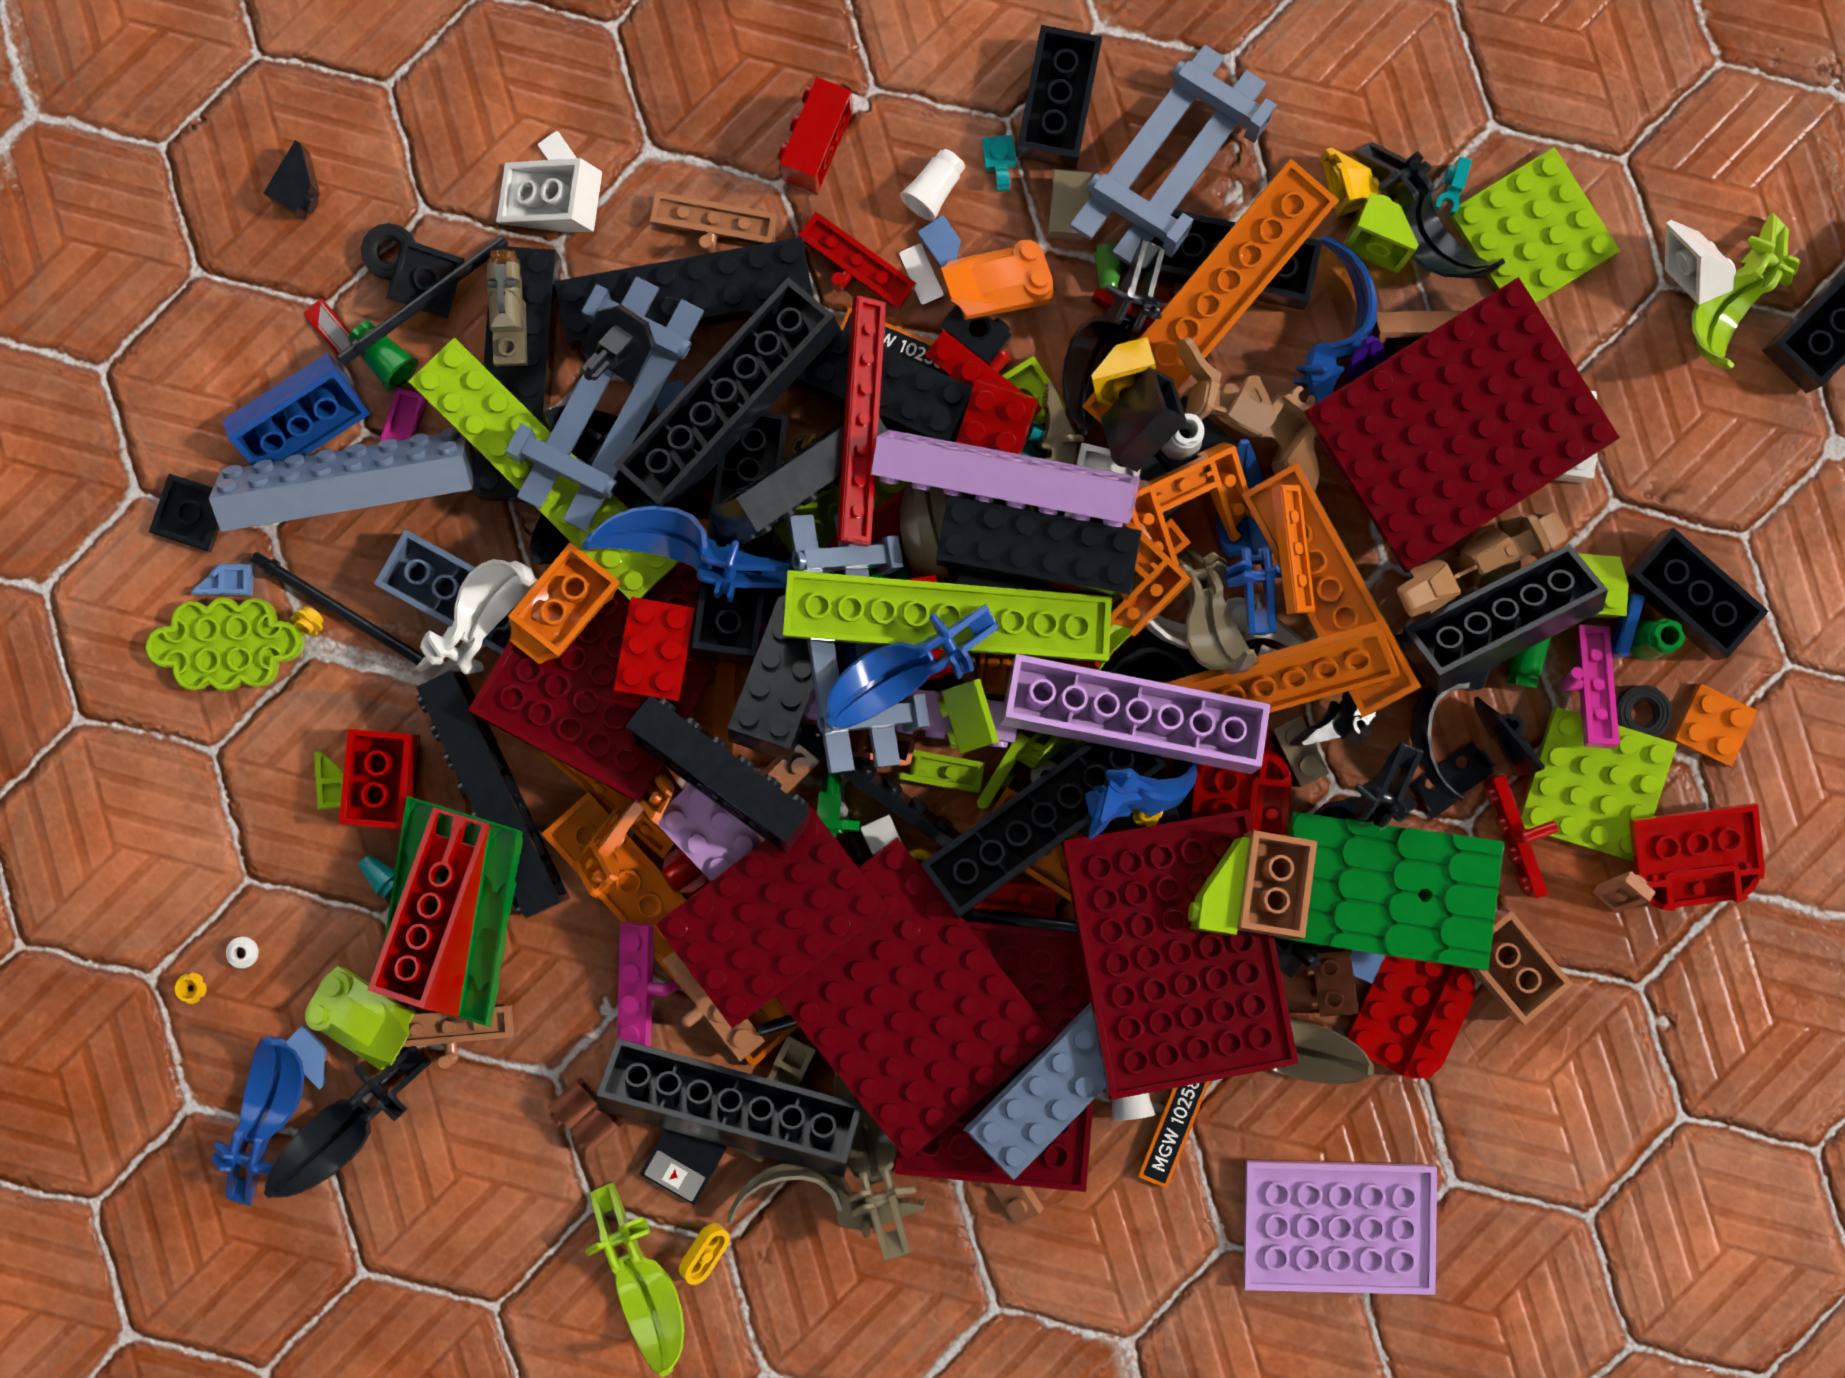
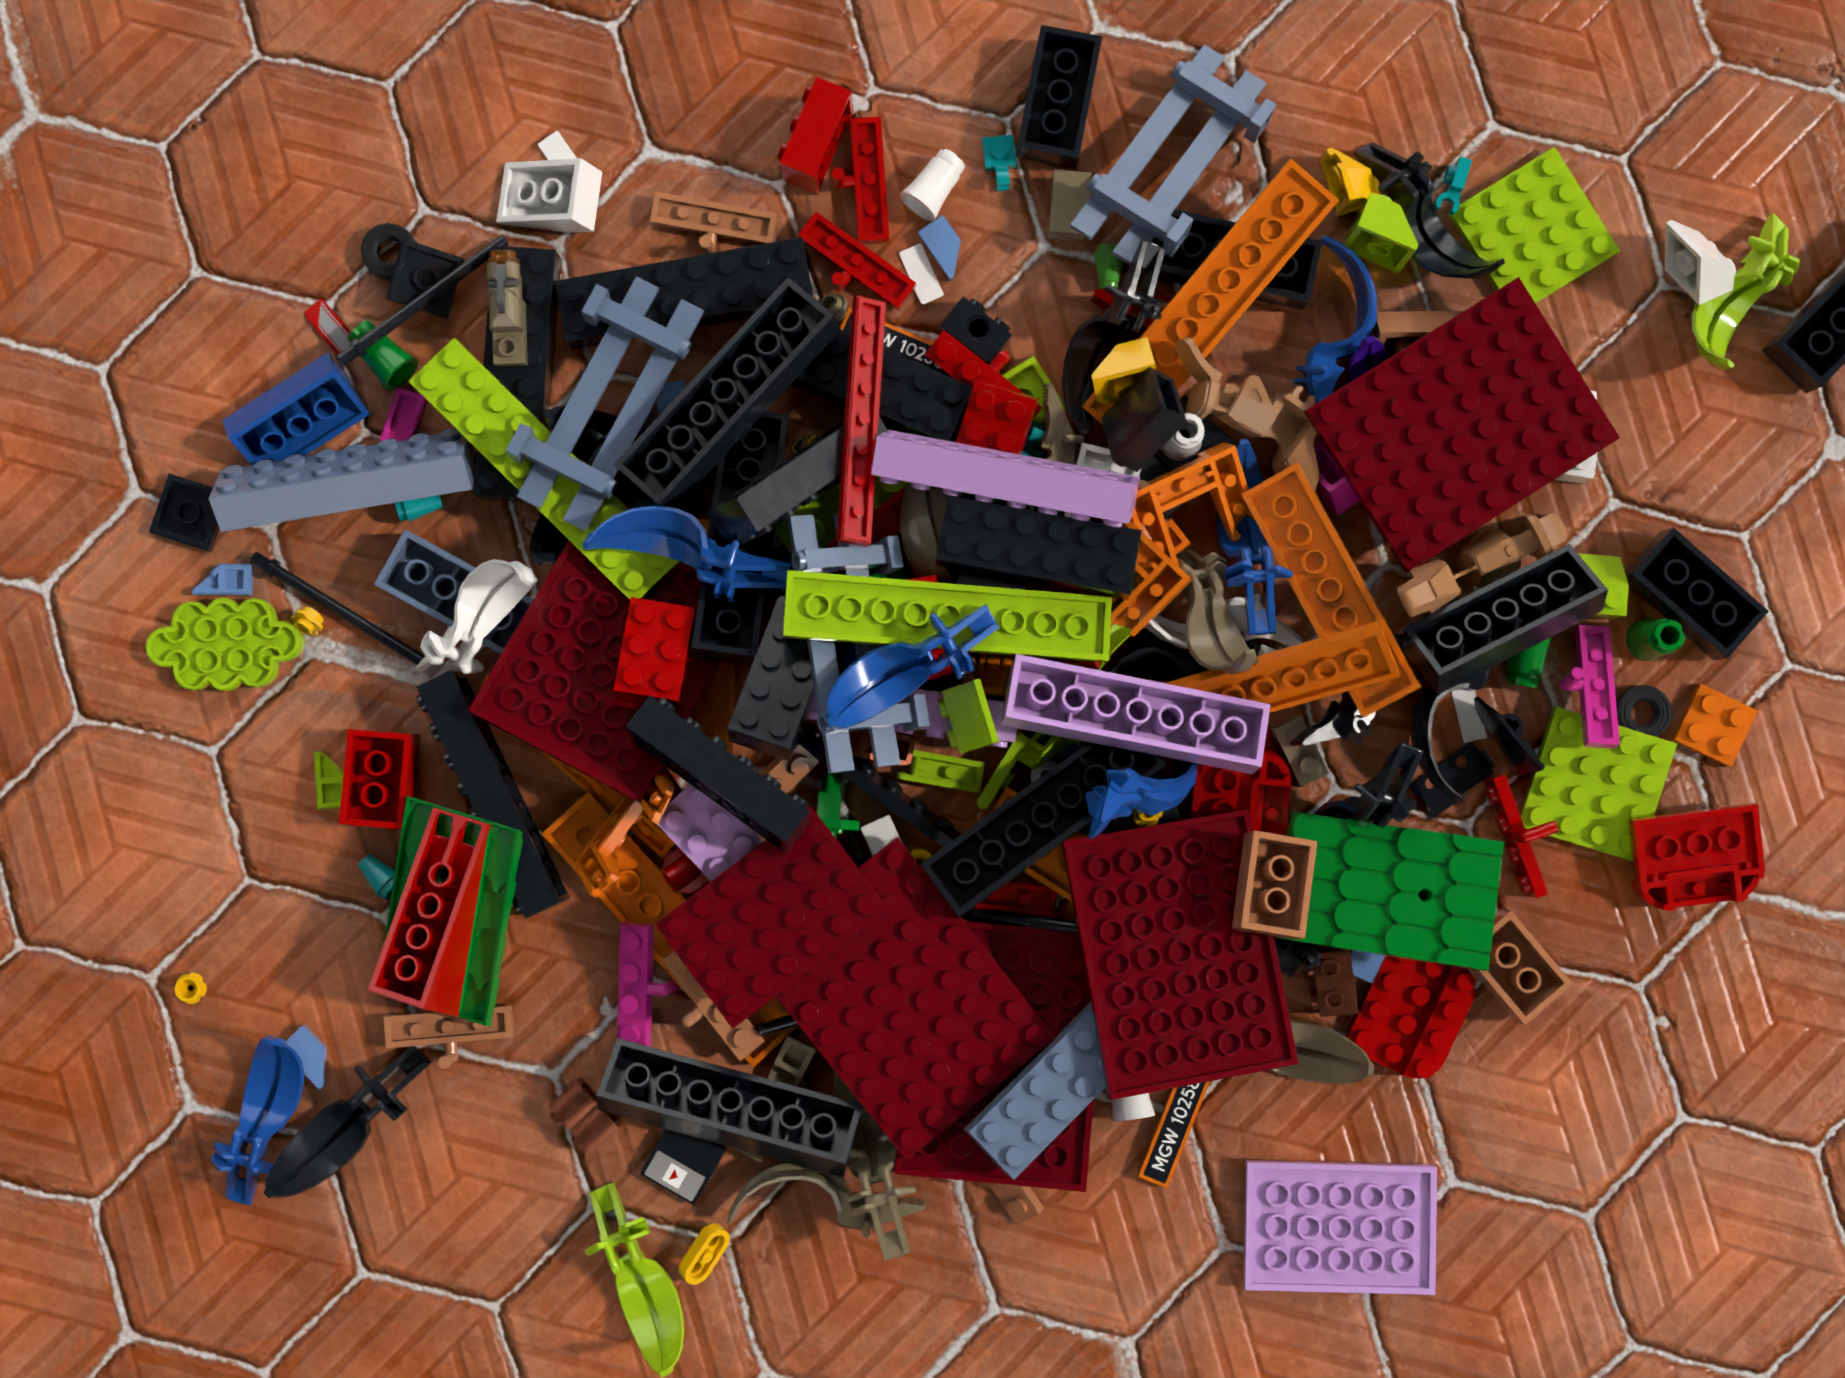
white plate [226,937,259,969] -> none
black slope [263,140,320,220] -> none
lime slope [305,966,415,1070] -> none
orange slope [508,543,621,664] -> none
black piece [580,305,656,385] -> none
orange slope [940,240,1054,320] -> none
lime slope [1188,837,1250,936] -> none
orange tile [1271,485,1315,614] -> none
nougat plate [1593,871,1656,913] -> none
blue tile [1611,594,1645,659] -> none
none -> teal cone [395,495,443,522]
none -> dark tan plate [820,293,848,322]
none -> red plate [831,116,890,244]
none -> dark pink arch [1314,441,1359,516]
none -> white sticker [1451,690,1487,743]

